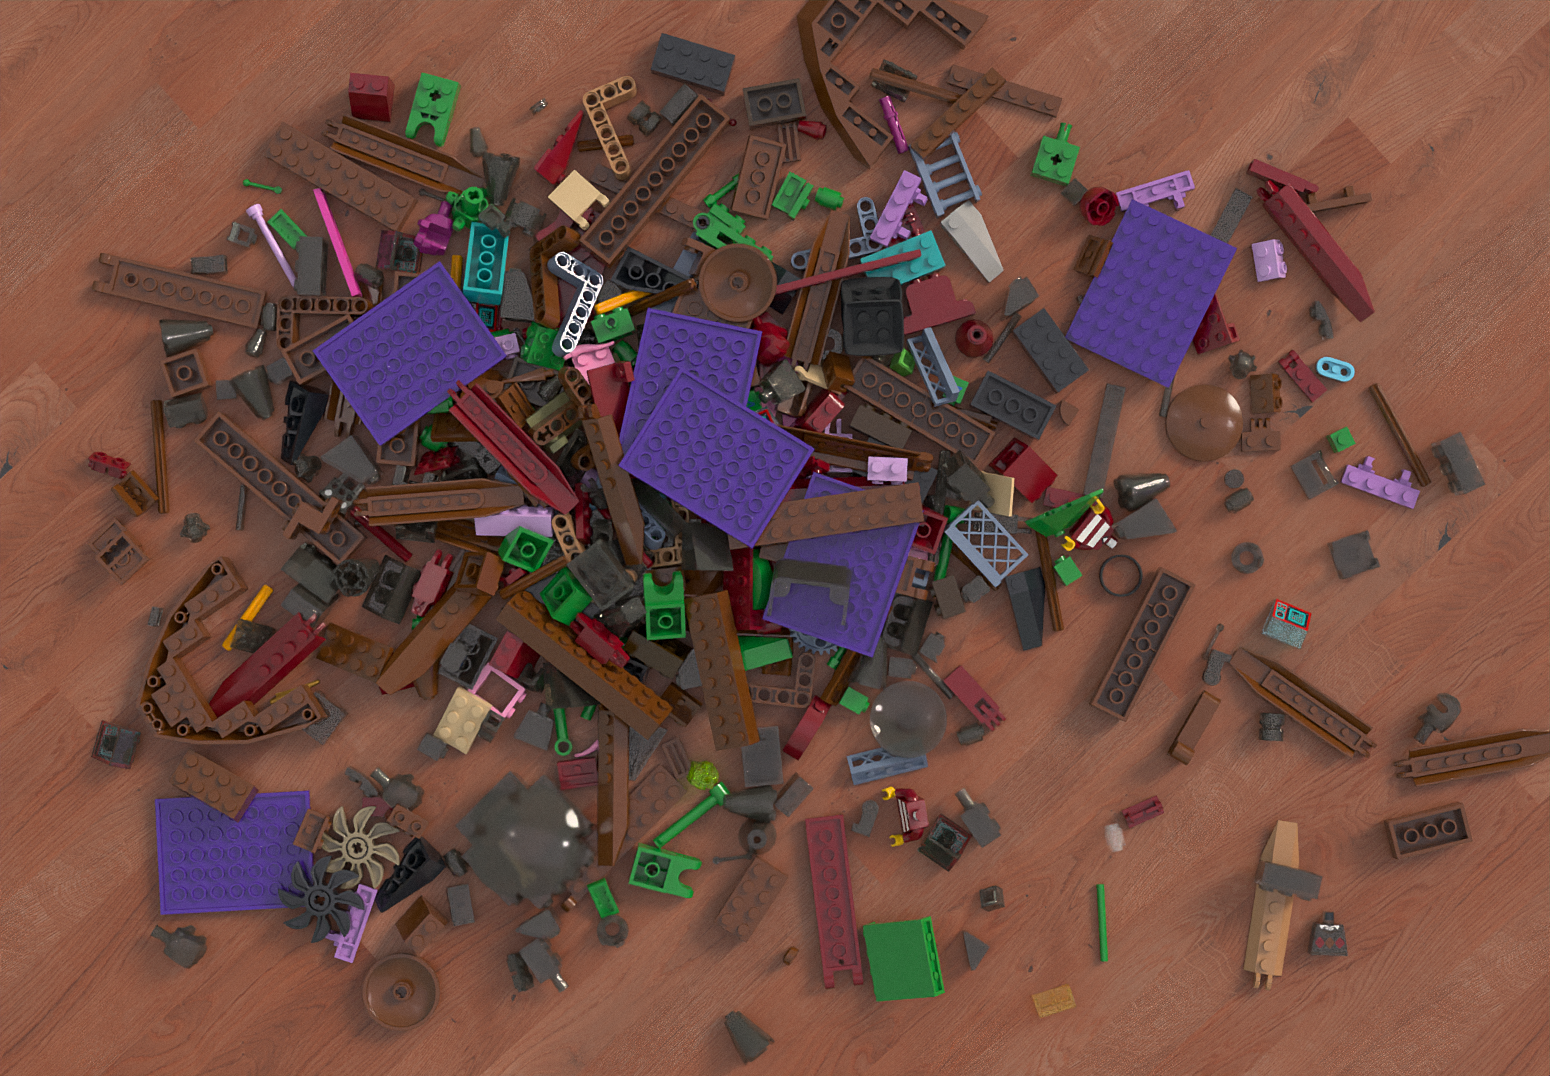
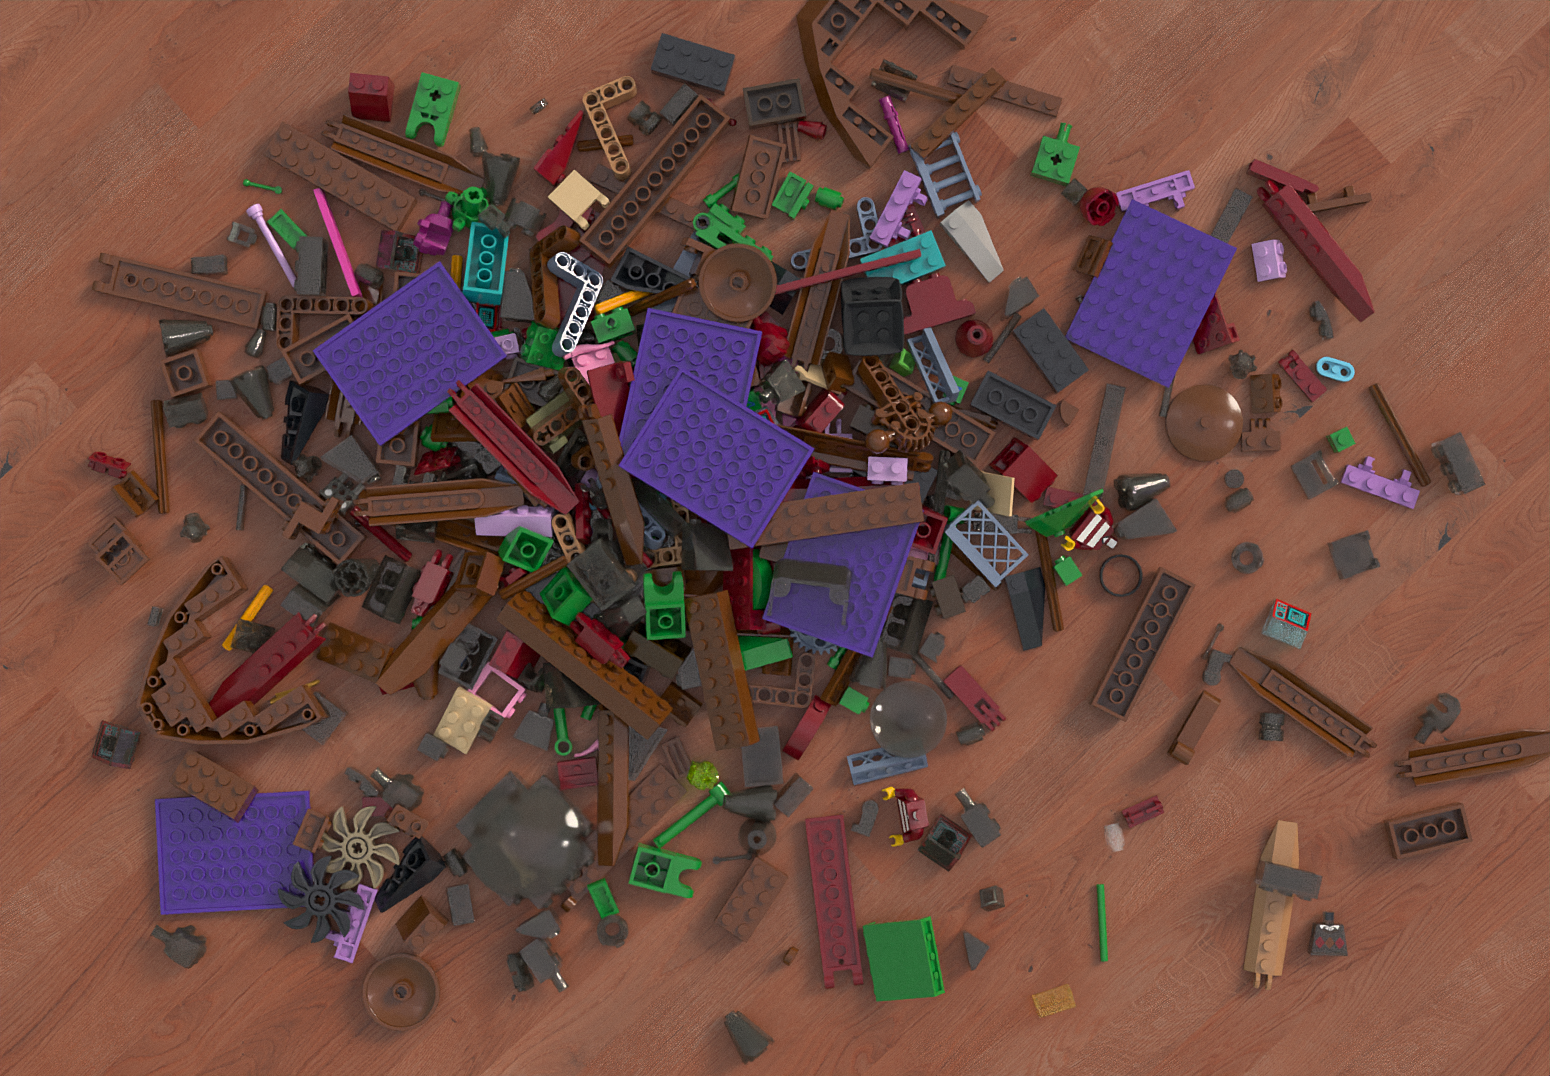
none -> reddish brown piece [858,355,953,454]

